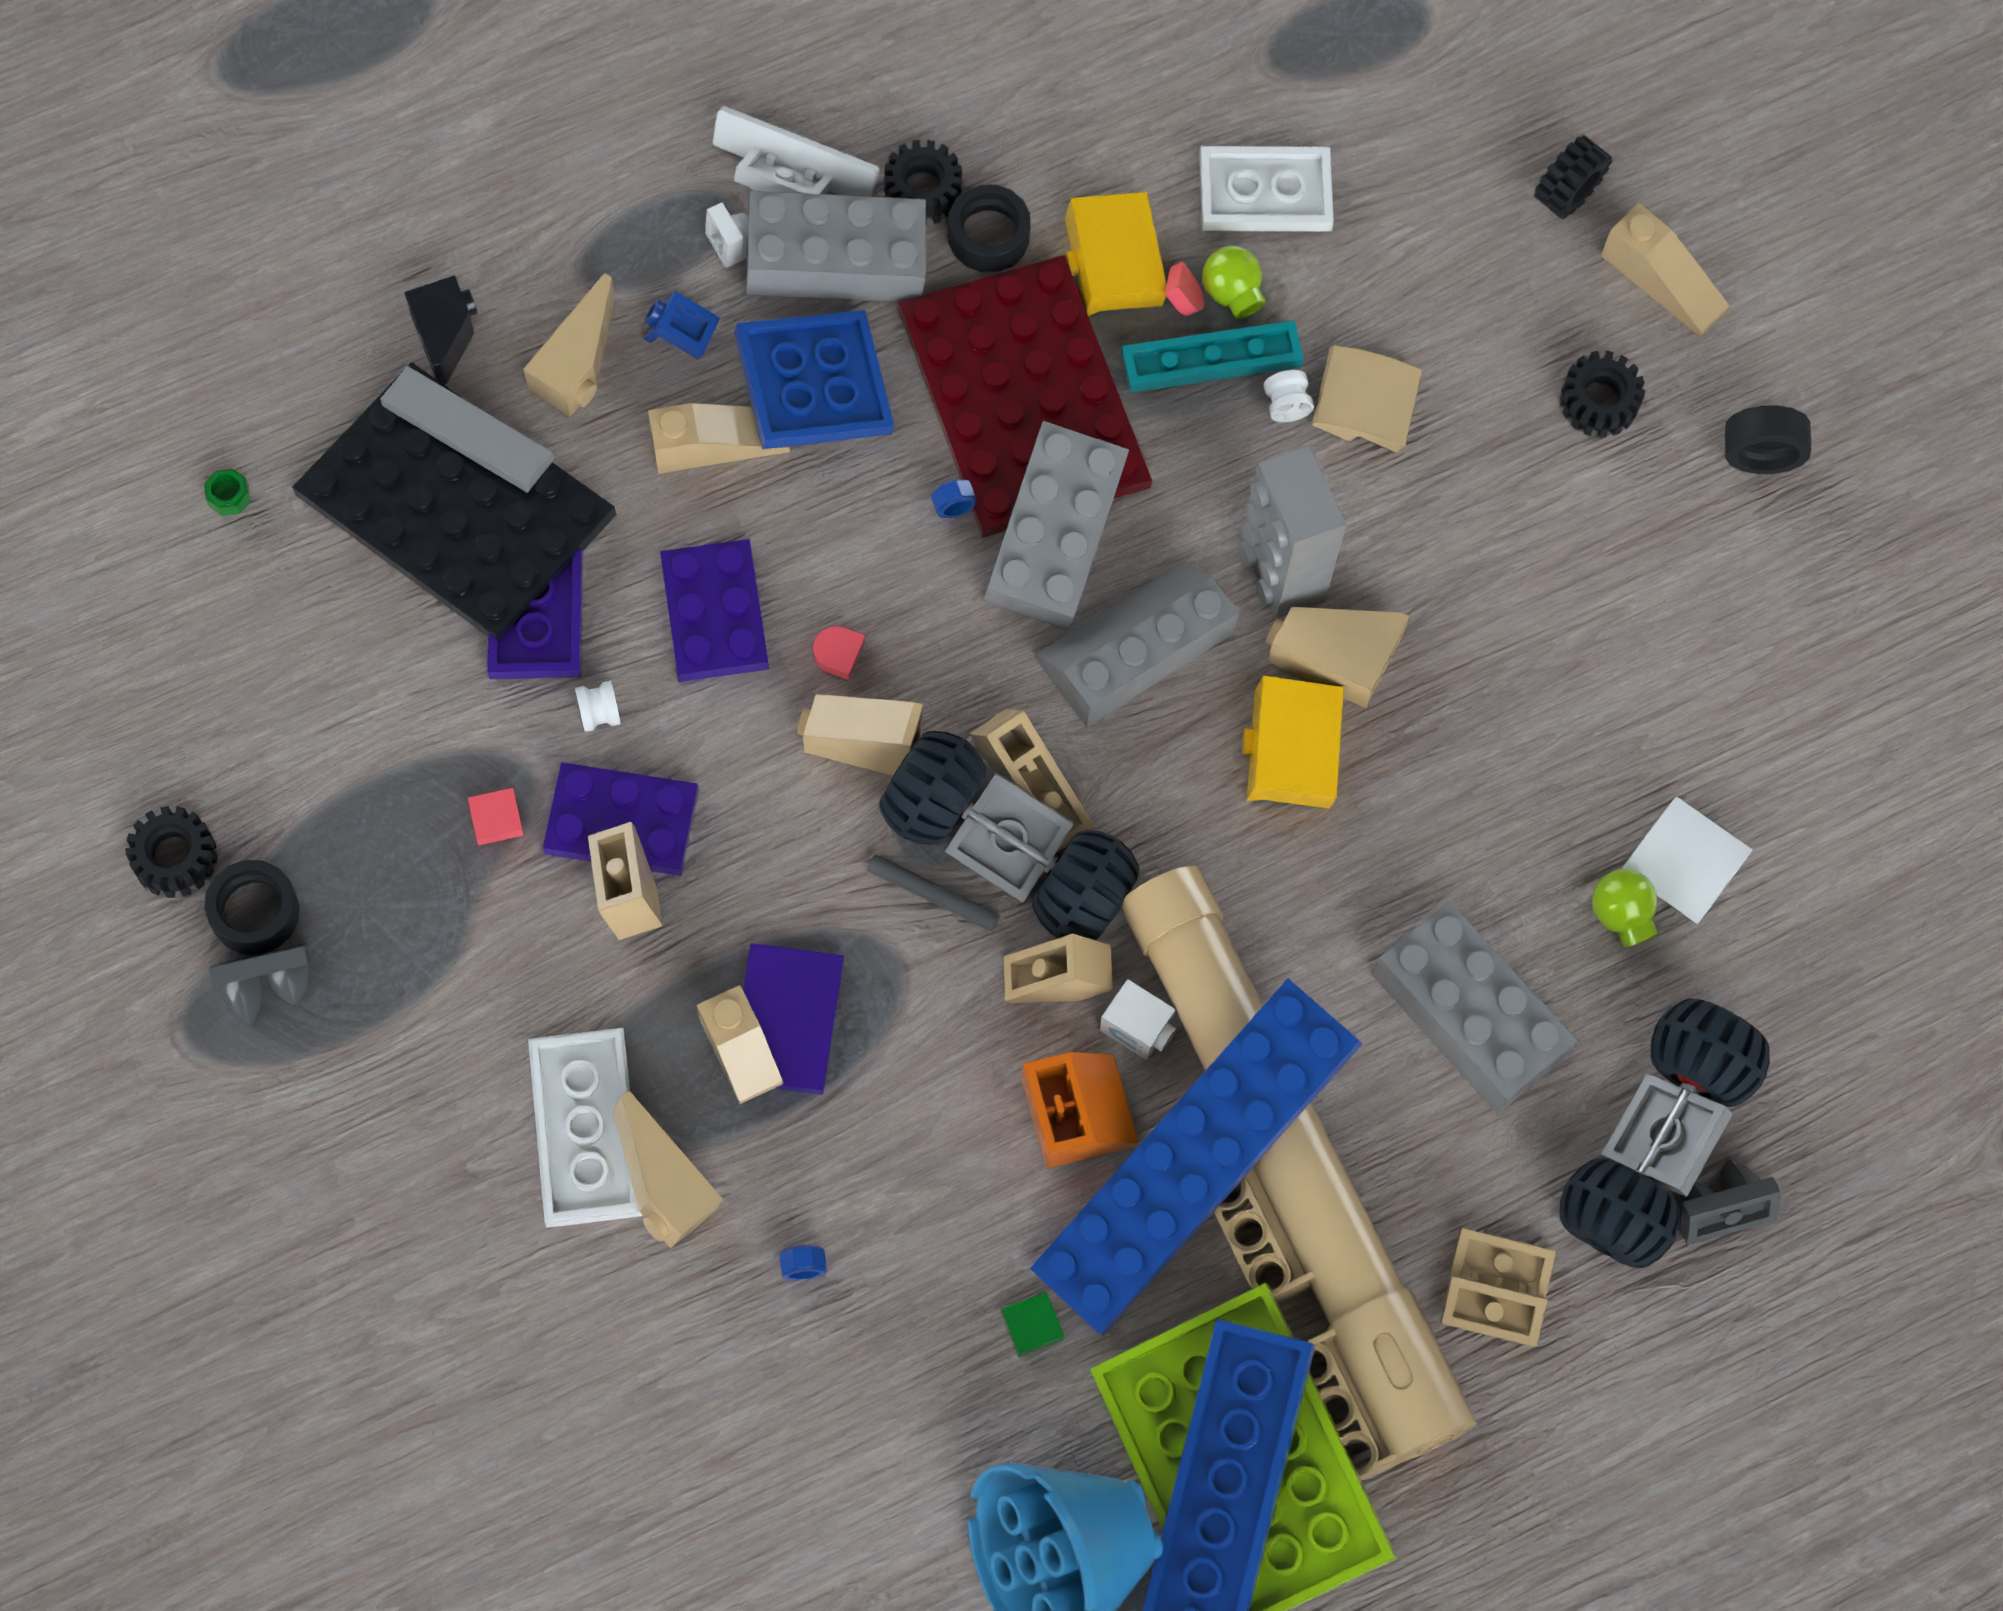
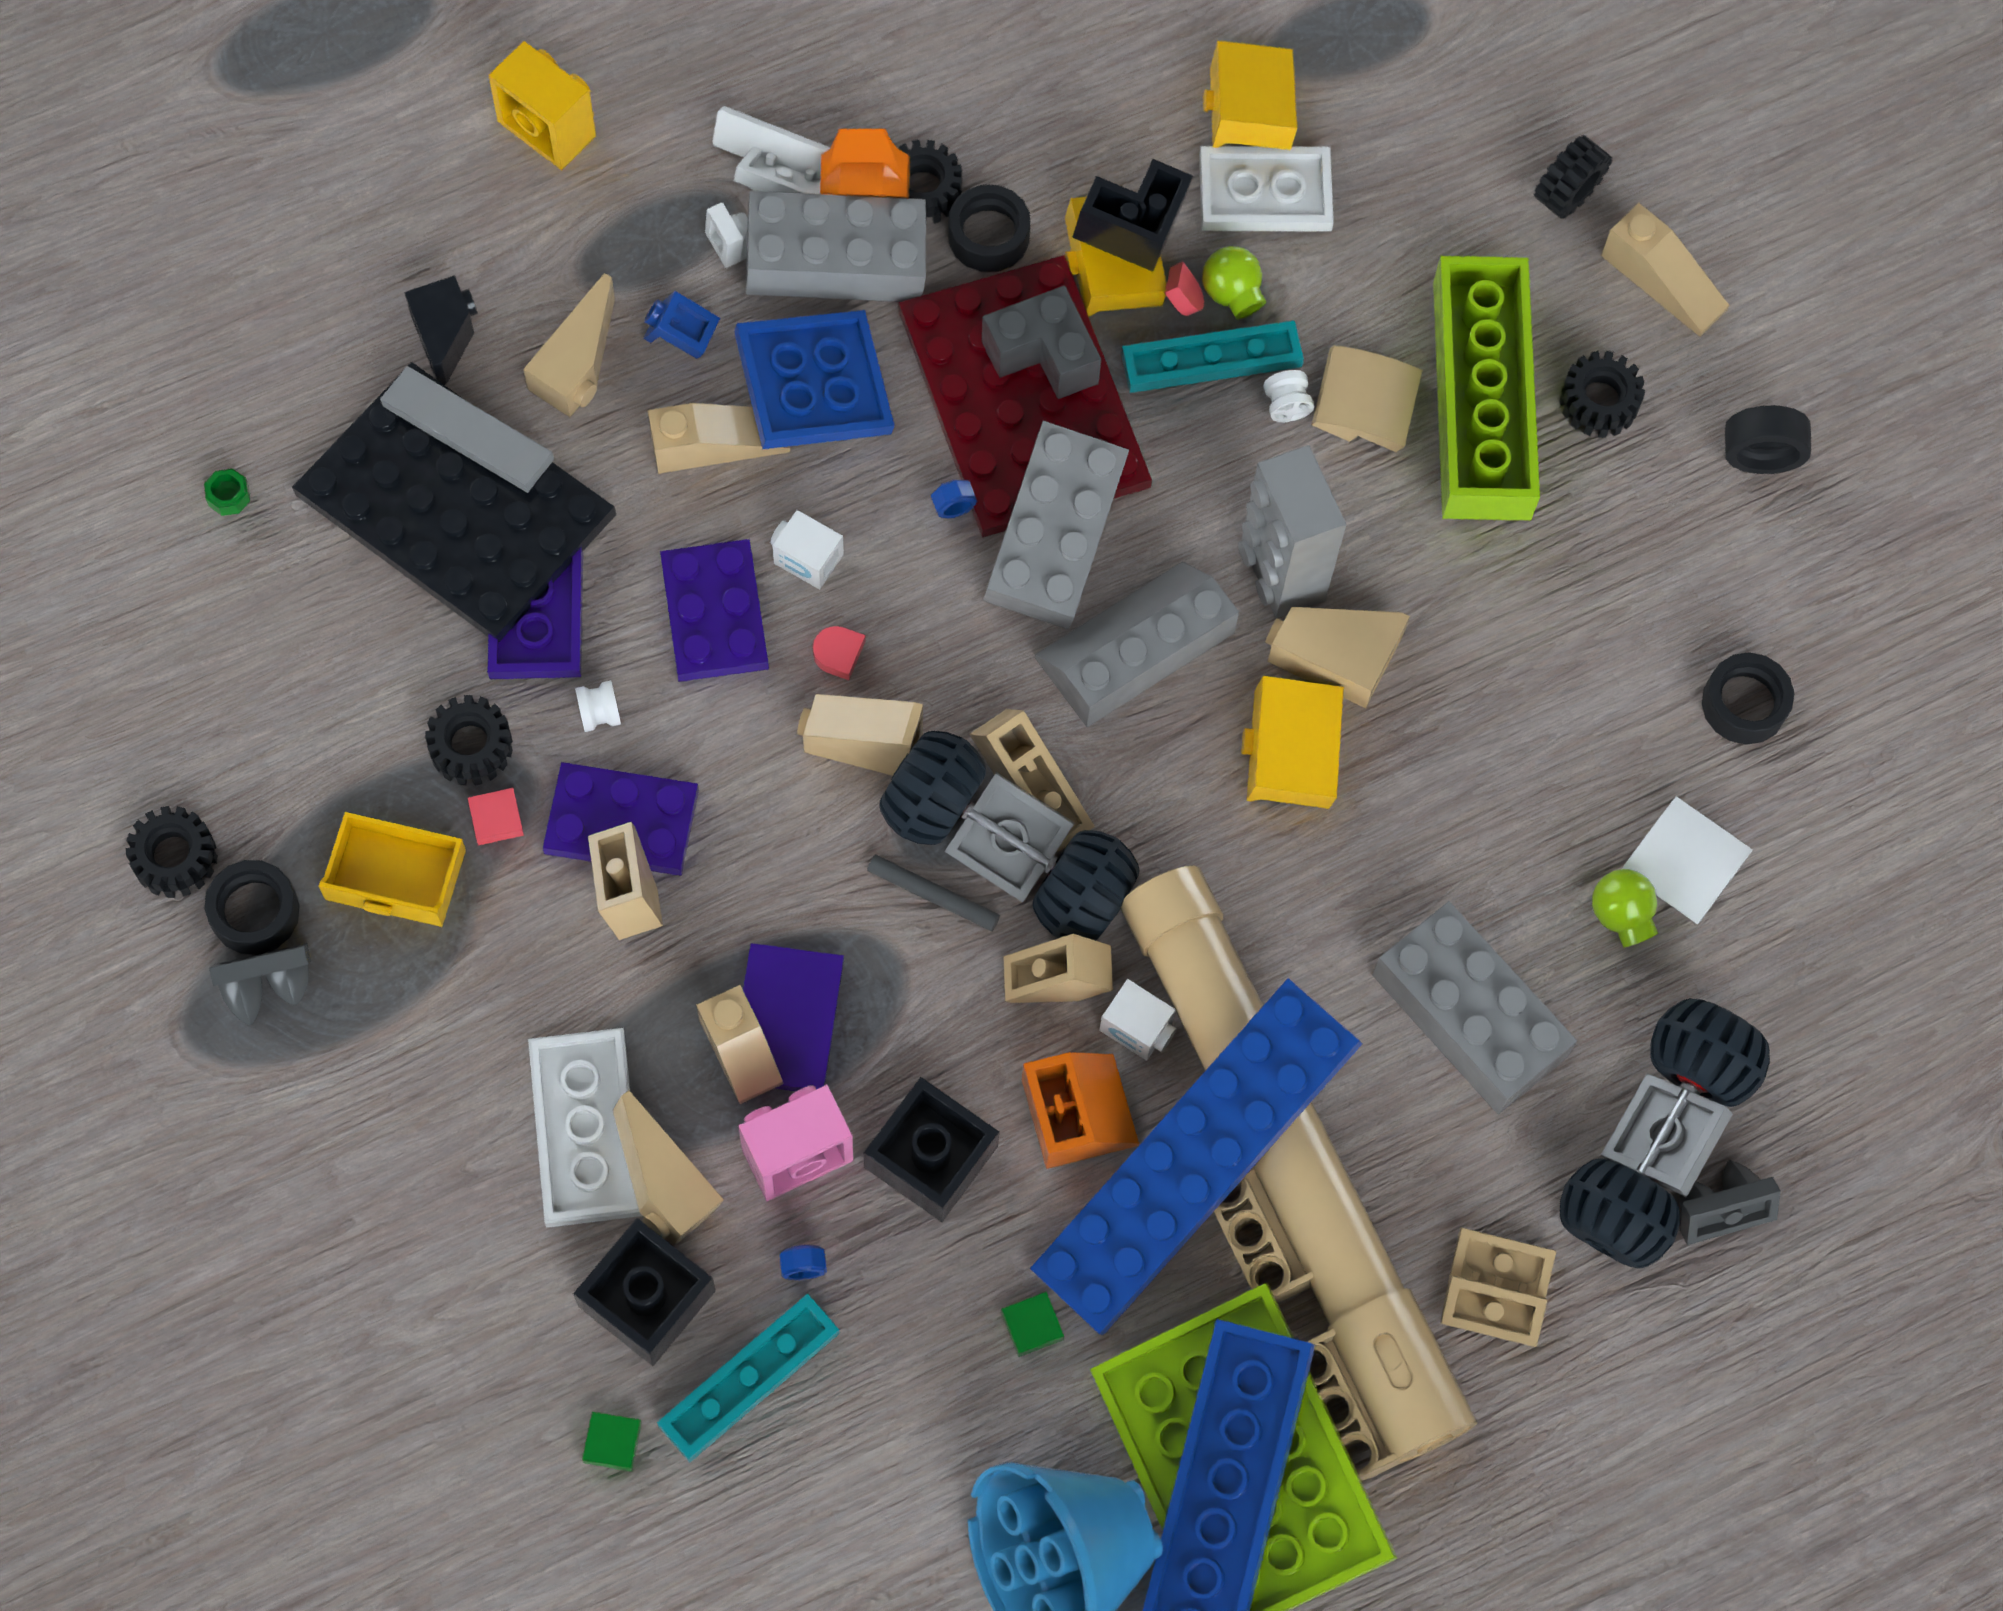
none -> yellow container [319,812,466,927]
none -> black tyre [425,695,513,786]
none -> yellow brick [488,41,596,170]
none -> black brick [573,1218,716,1366]
none -> green tile [582,1411,642,1472]
none -> teal plate [657,1293,840,1463]
none -> bright pink brick [738,1085,854,1202]
none -> white brick [770,510,844,590]
none -> orange slope [820,129,910,199]
none -> black brick [864,1077,1000,1222]
none -> dark grey brick [982,285,1101,399]
none -> black brick [1072,159,1193,272]
none -> yellow container [1203,40,1297,150]
none -> lime brick [1433,256,1540,521]
none -> black tyre [1701,652,1795,745]

